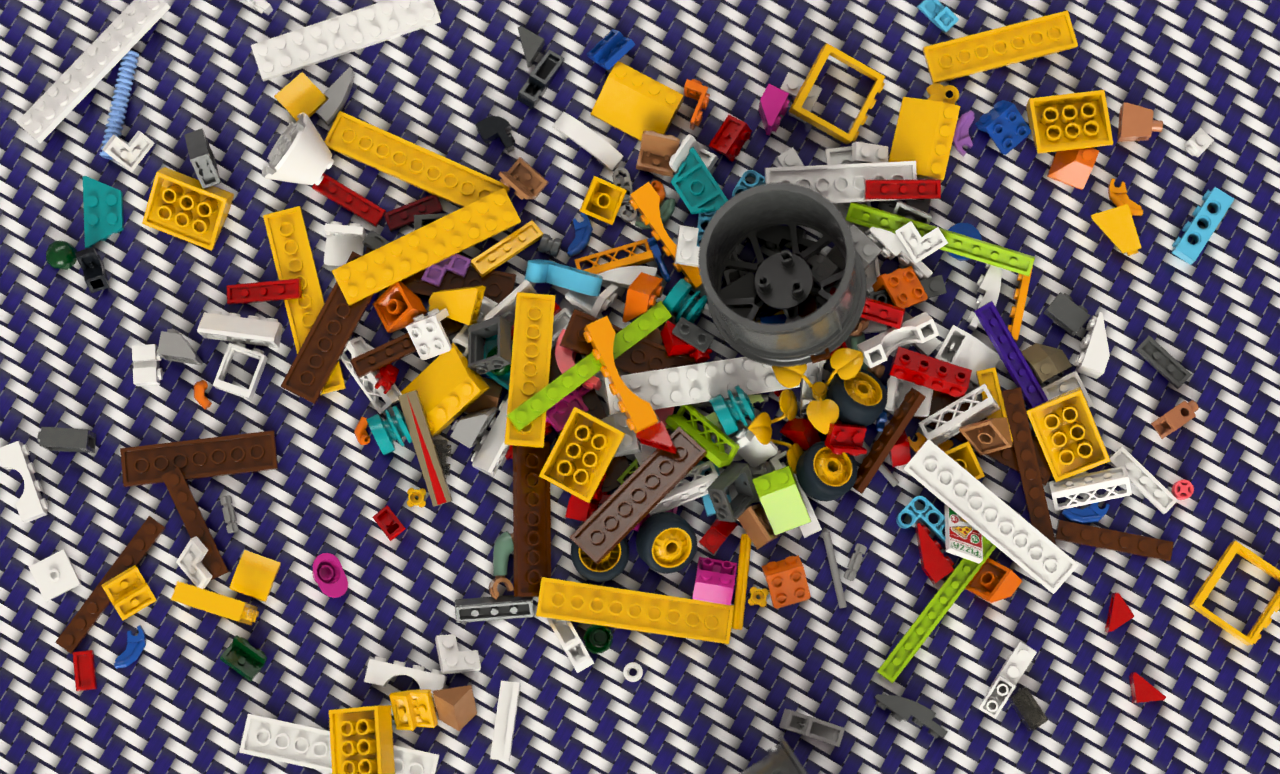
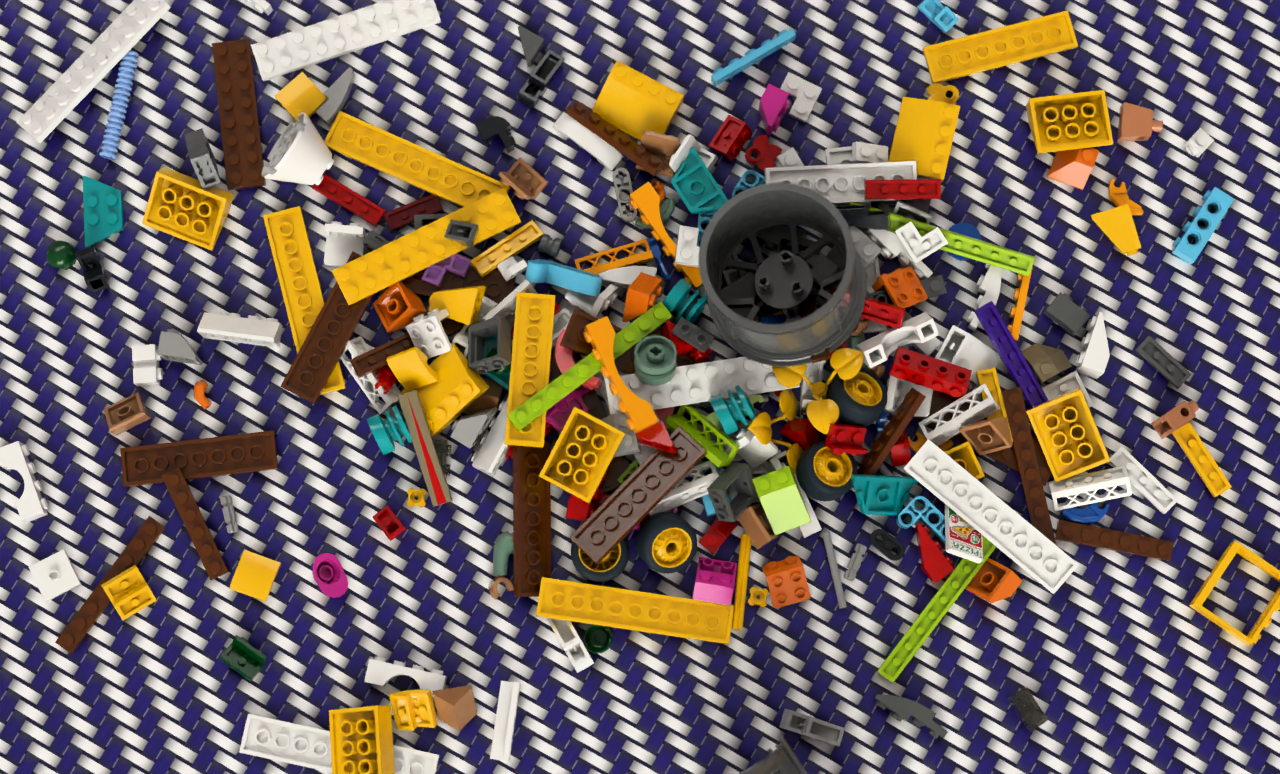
dark grey window [38,427,97,453] -> none
red tile [73,650,97,691] -> none
white plate [102,130,154,173] -> none
blue piece [114,625,146,669] -> none
yellow window [171,581,259,626] -> none
white plate [176,536,213,589] -> none
white window [213,342,268,401] -> none
red tile [226,278,302,305] -> none
orange arm [354,416,371,445] -> none
white plate [435,634,481,674] -> none
dark grey slope [455,595,534,623] -> none
blue piece [567,213,593,257] -> none
yellow slope [580,176,627,225] -> none
blue slope [586,29,636,70] -> none
white plate [623,662,643,682] -> none
orange bracket [684,79,710,130] -> none
yellow window [788,43,885,145] -> none
medium lavender piece [953,110,975,156] -> none
blue bracket [975,100,1031,155] -> none
white slope [979,641,1037,719] -> none
red slope [1105,592,1135,632] -> none
red slope [1129,672,1166,703] -> none
coral wheel [1171,480,1194,500] -> none
none -> medium nougat slope [104,392,151,436]
none -> reddish brown plate [212,39,266,190]
none -> yellow slope [386,346,439,392]
none -> dark grey slope [444,220,479,248]
none -> white bracket [497,256,528,282]
none -> reddish brown plate [565,101,666,176]
none -> sand green wheel [634,335,677,386]
none -> medium azure plate [711,29,796,86]
none -> red plate [745,135,782,171]
none -> black slope [835,204,891,230]
none -> teal wing [851,474,918,516]
none -> black plate [870,529,905,561]
none -> yellow plate [1172,422,1232,498]

